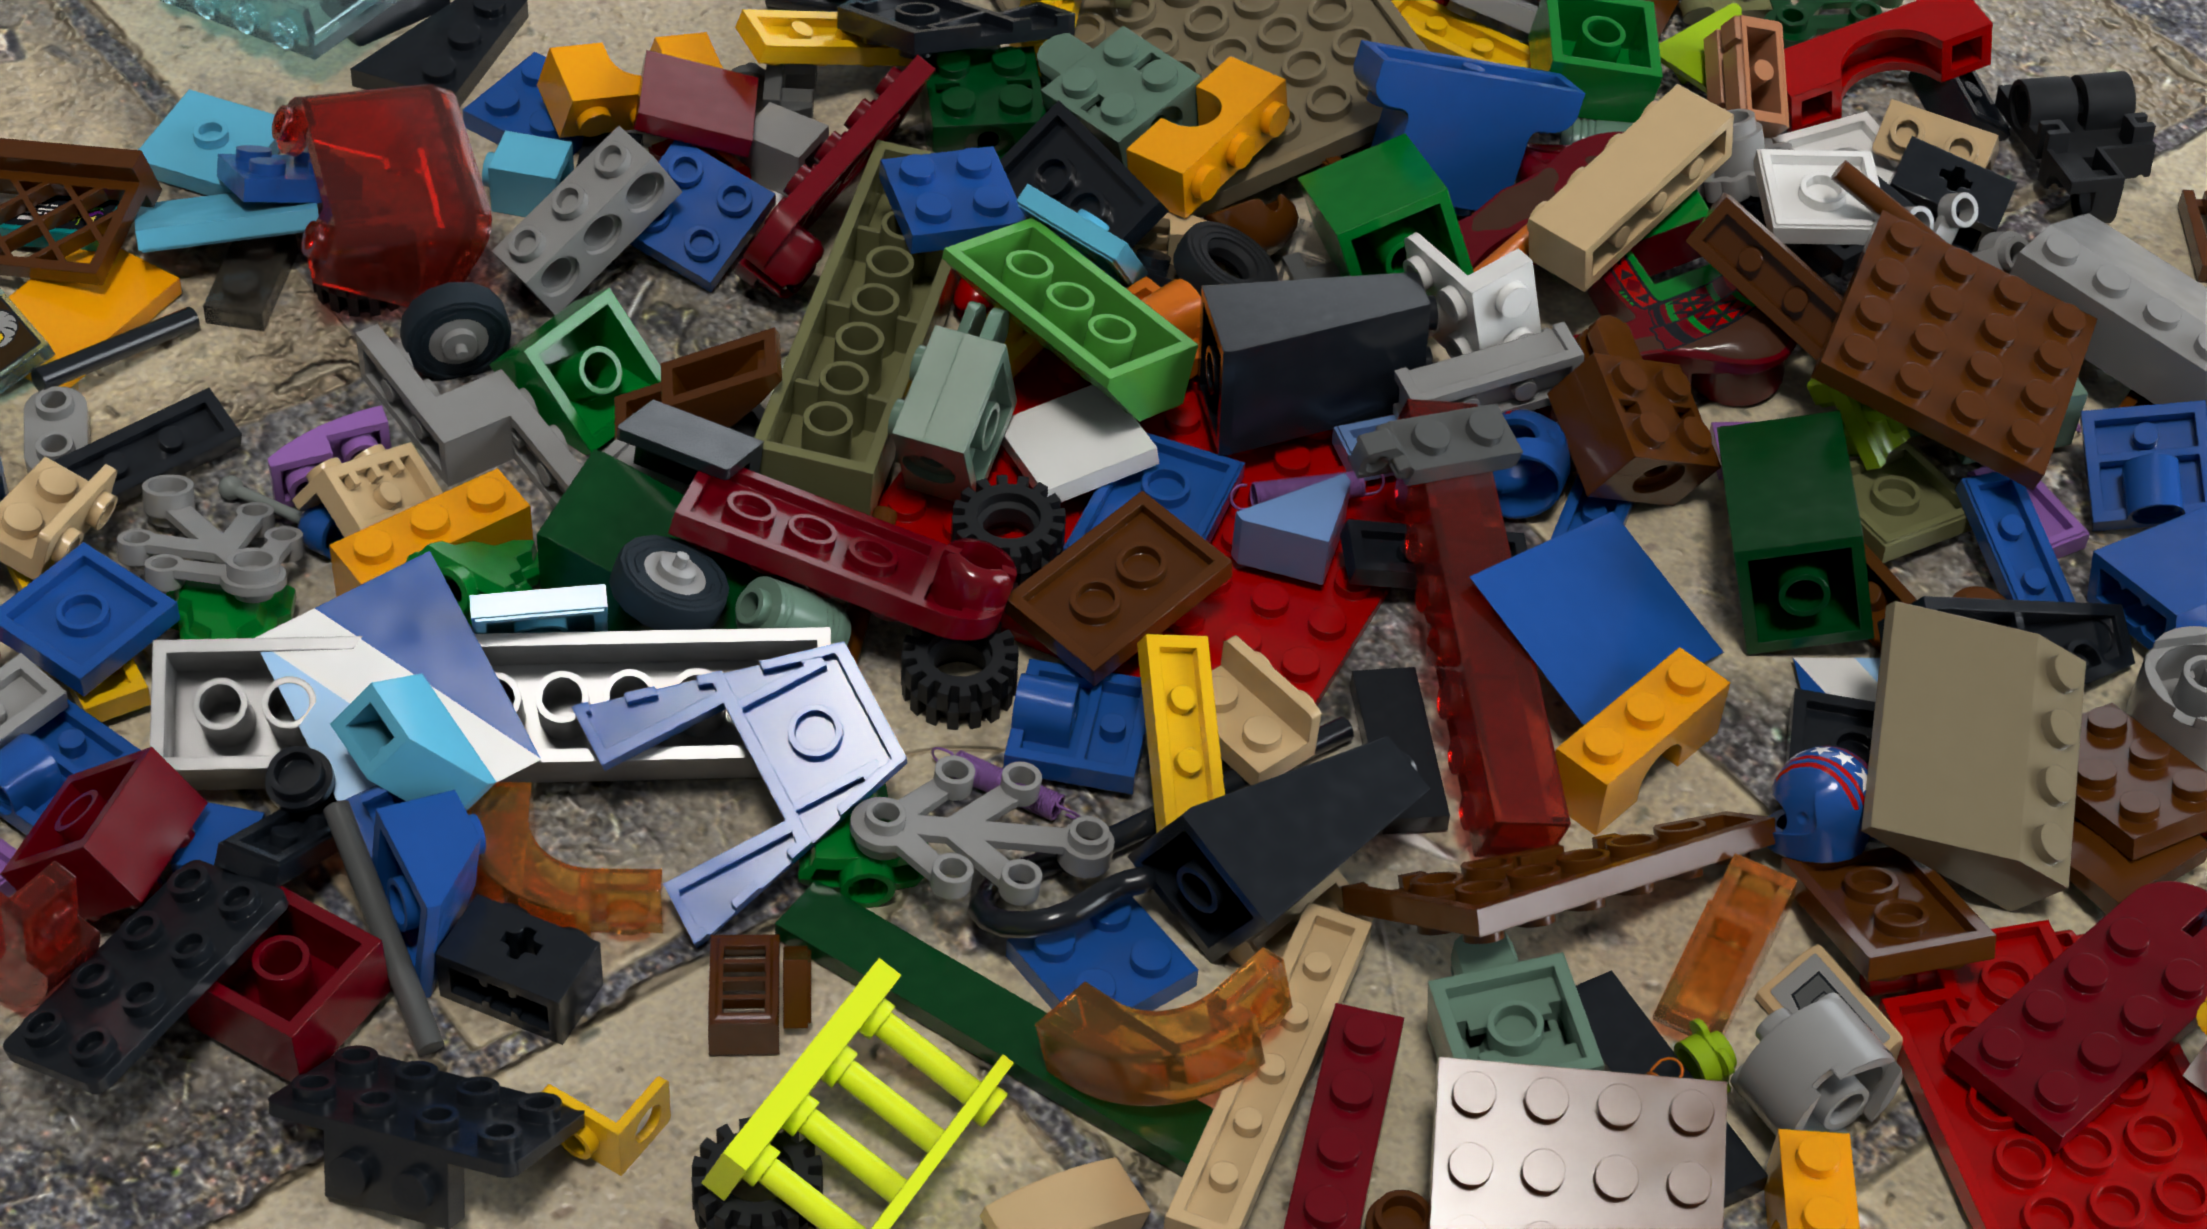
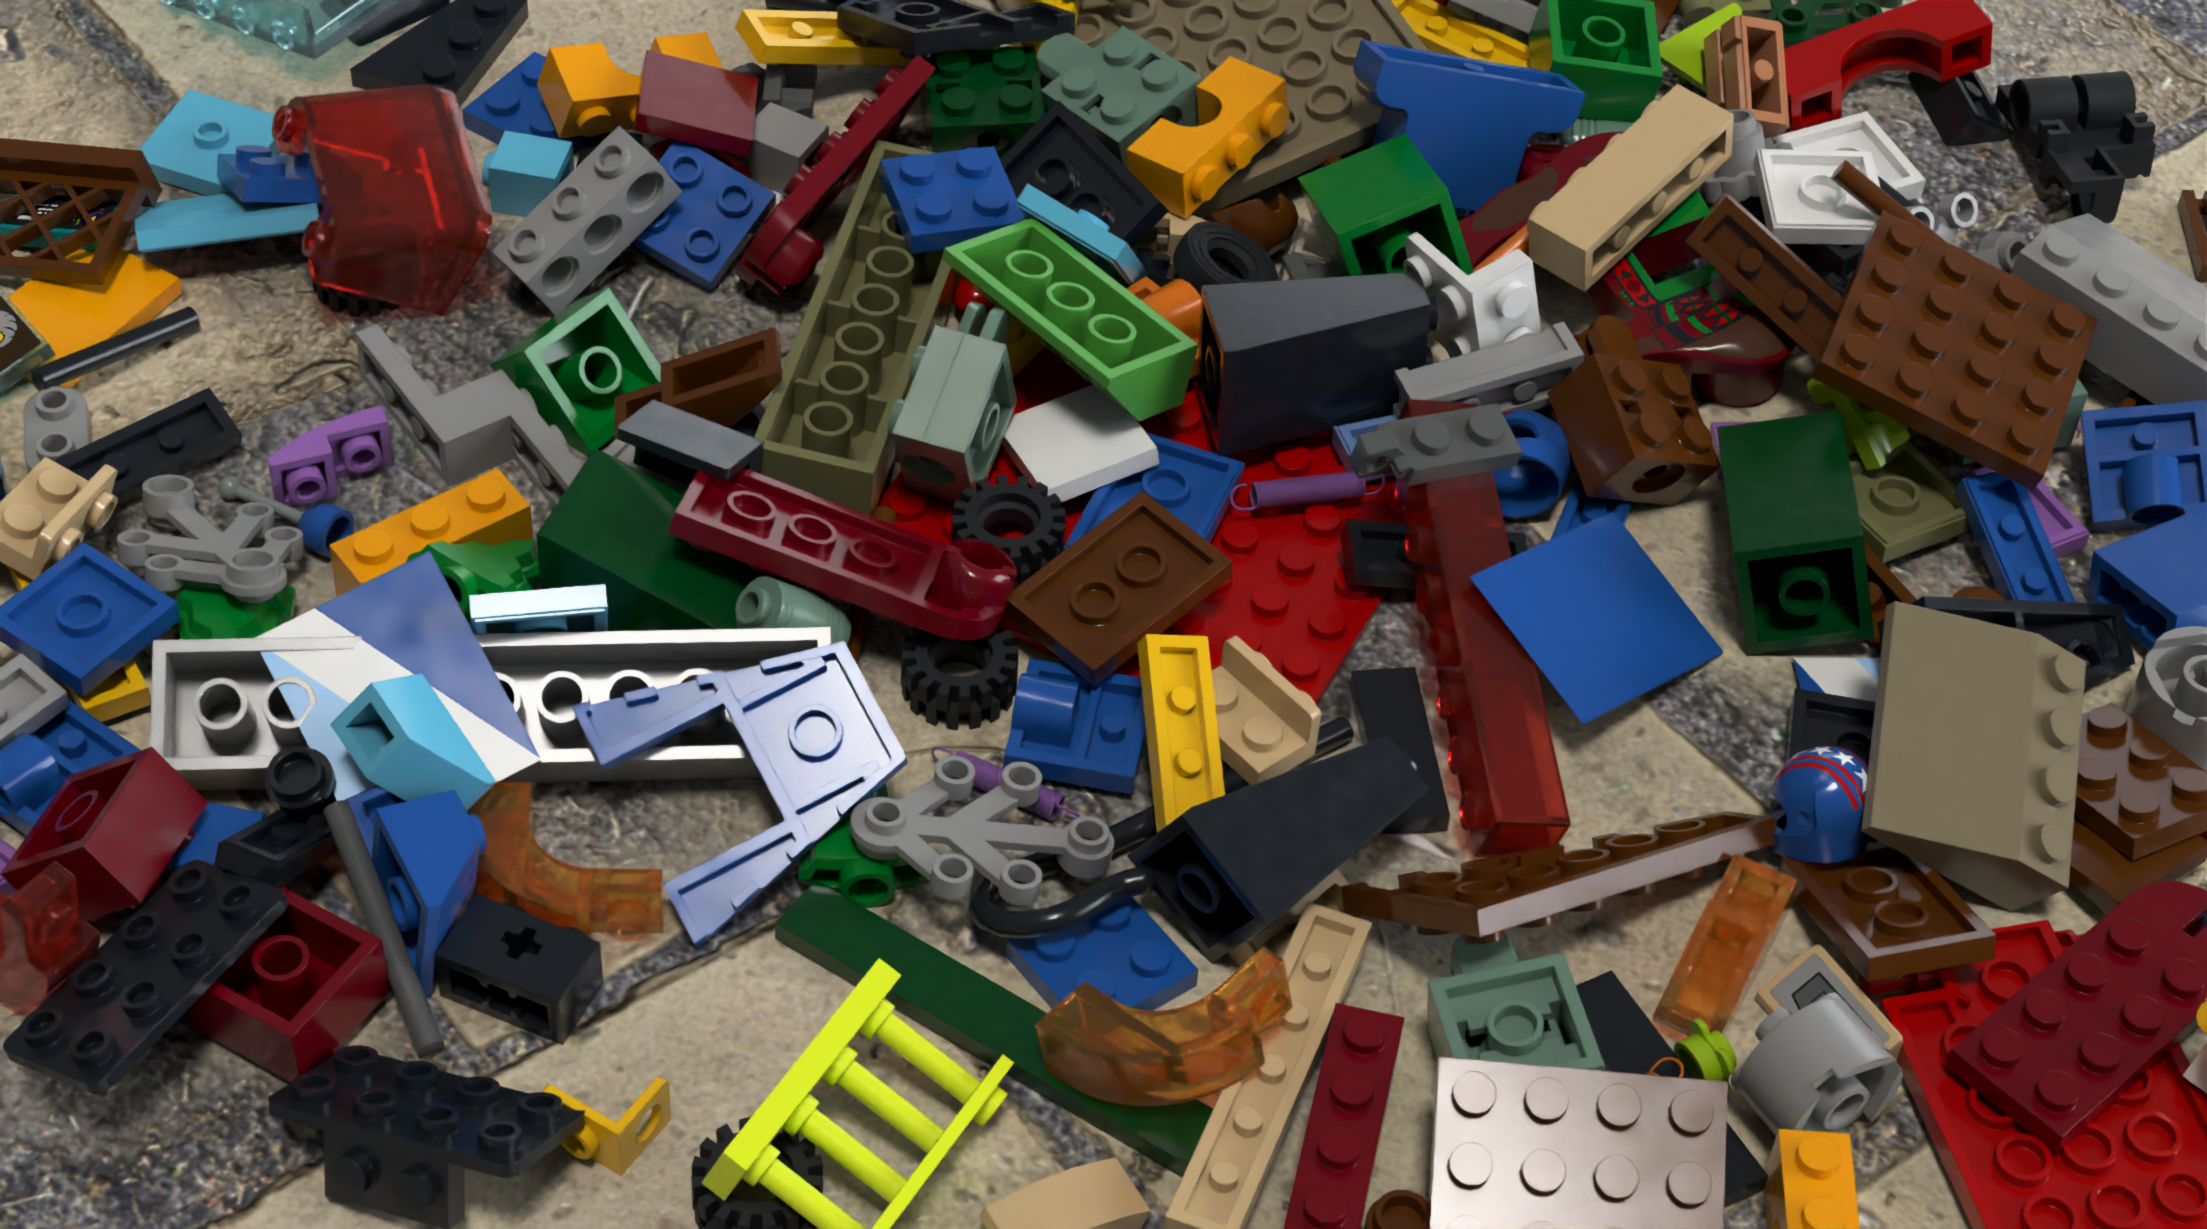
clear smoke plate [203,234,299,332] -> none
tan bracket [292,442,443,538] -> none
black wheel [400,282,511,381] -> none
black wheel [609,535,730,630] -> none
reddish brown slope [708,934,780,1055] -> none
reddish brown tile [783,946,811,1029] -> none
medium blue slope [1231,473,1351,585] -> none
light orange arch [1545,647,1731,836] -> none
tan bracket [1872,99,1999,171] -> none
black brick [1888,136,2017,253] -> none

